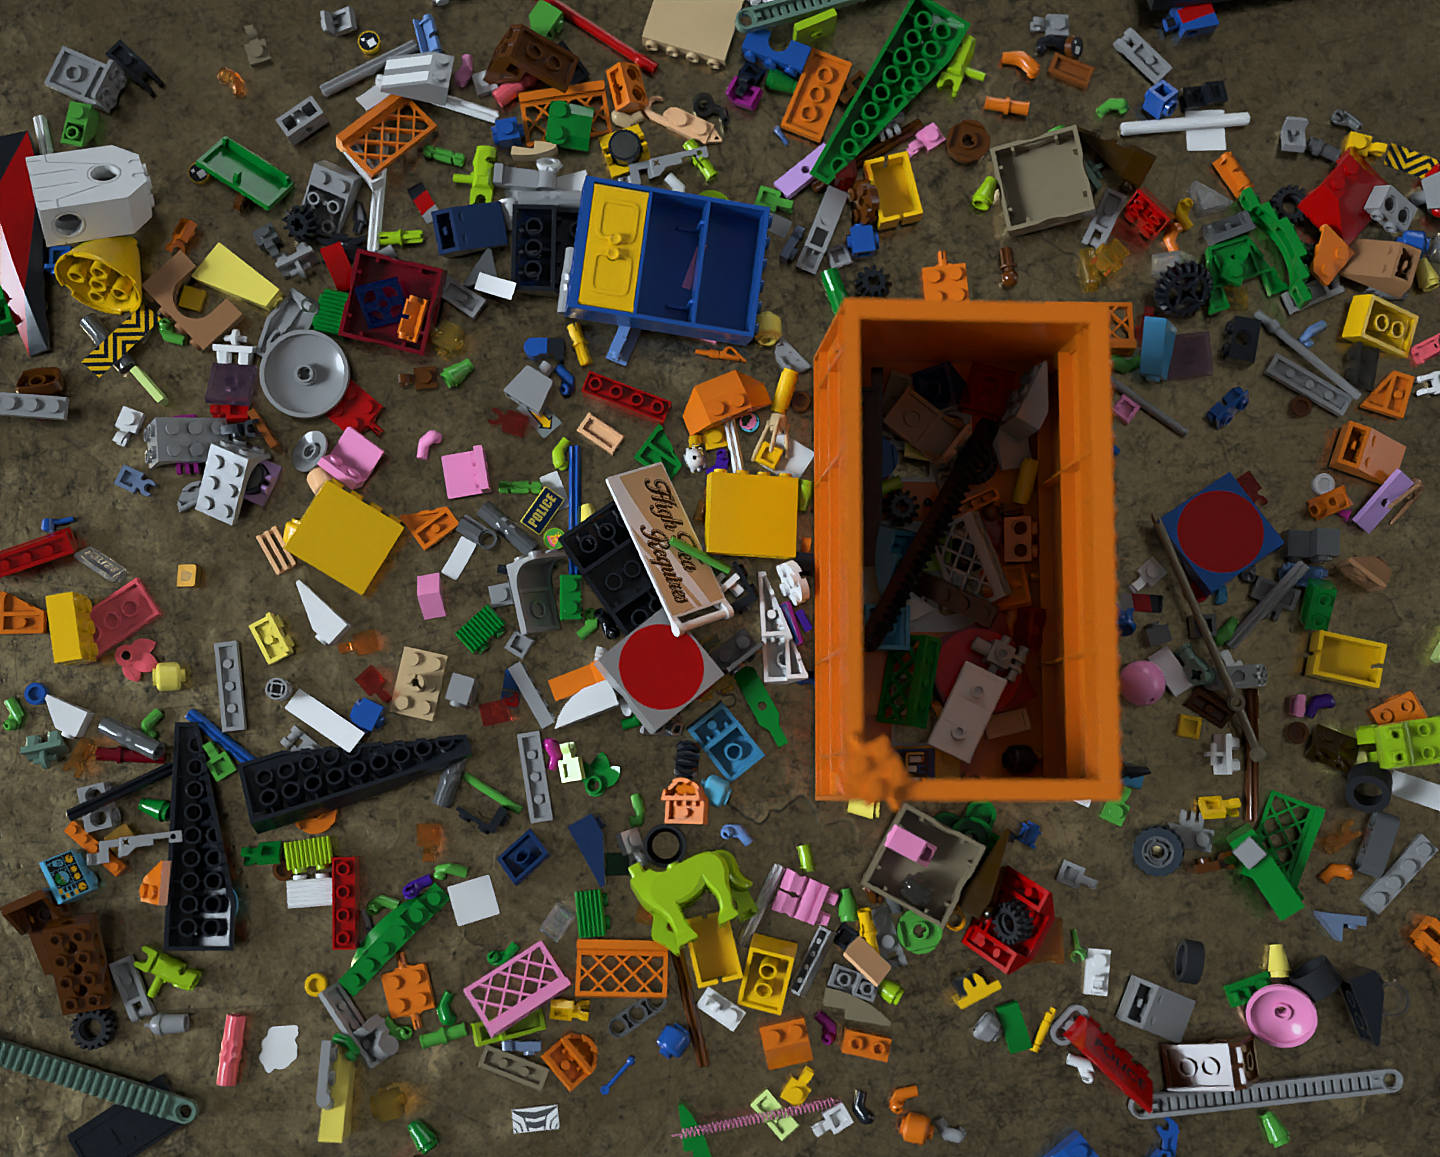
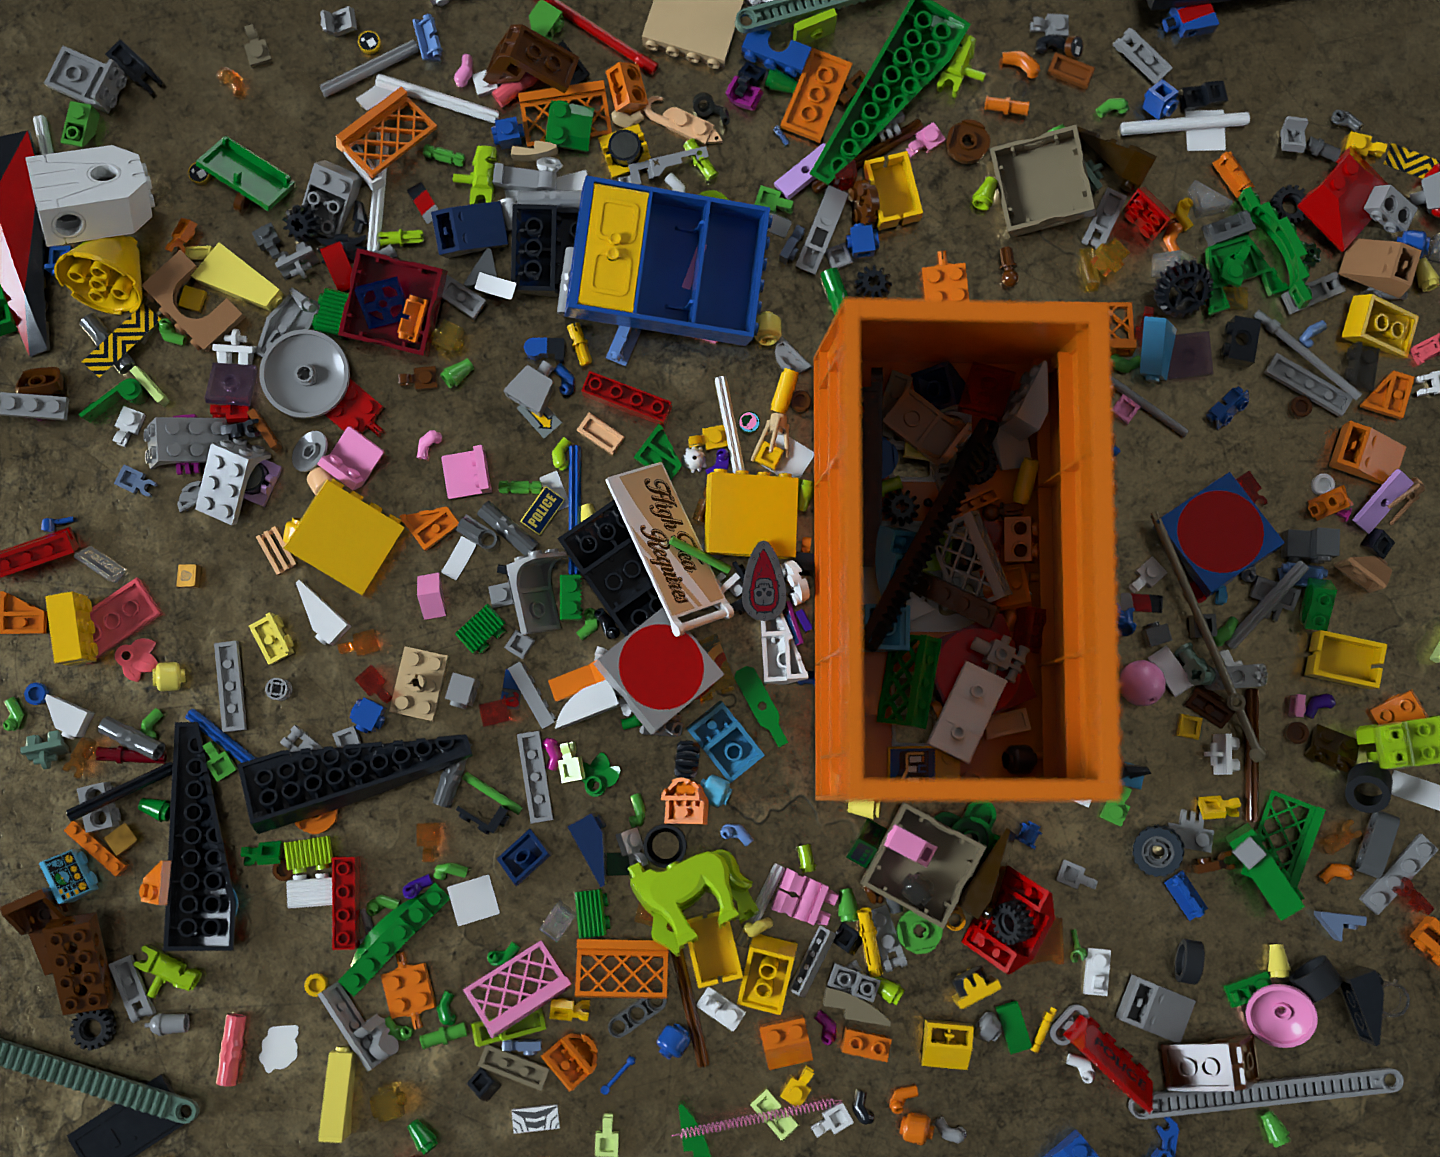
light grey piece [86,830,182,866] -> none
light grey brick [276,95,329,146] -> none
white sticker [285,688,365,753] -> none
light grey plate [316,1040,338,1110] -> none
green arm [332,1033,360,1062] -> none
light grey slope [380,52,455,106] -> none
clear red plate [488,408,530,438] -> none
tile [544,528,564,550] -> none
orange wedge [682,370,772,436] -> none
orange hand [695,346,747,362] -> none
dark grey bracket [709,628,765,676] -> none
orange plate [840,731,911,811] -> none
light nougat slope [843,936,891,987] -> none
orange wing [1309,224,1355,286] -> none
none -> green door [79,378,149,422]
none -> light yellow piece [185,246,213,261]
none -> black slope [466,1067,502,1102]
none -> yellowish green plate [595,1113,619,1157]
none -> shield [742,540,787,621]
none -> light yellow arm [743,917,773,937]
none -> slope [846,818,887,869]
none -> yellow slope [921,1019,974,1070]
none -> blue hinge [1164,870,1208,921]
none -> black slope [1361,528,1395,559]
none -> clear red plate [1392,877,1434,915]

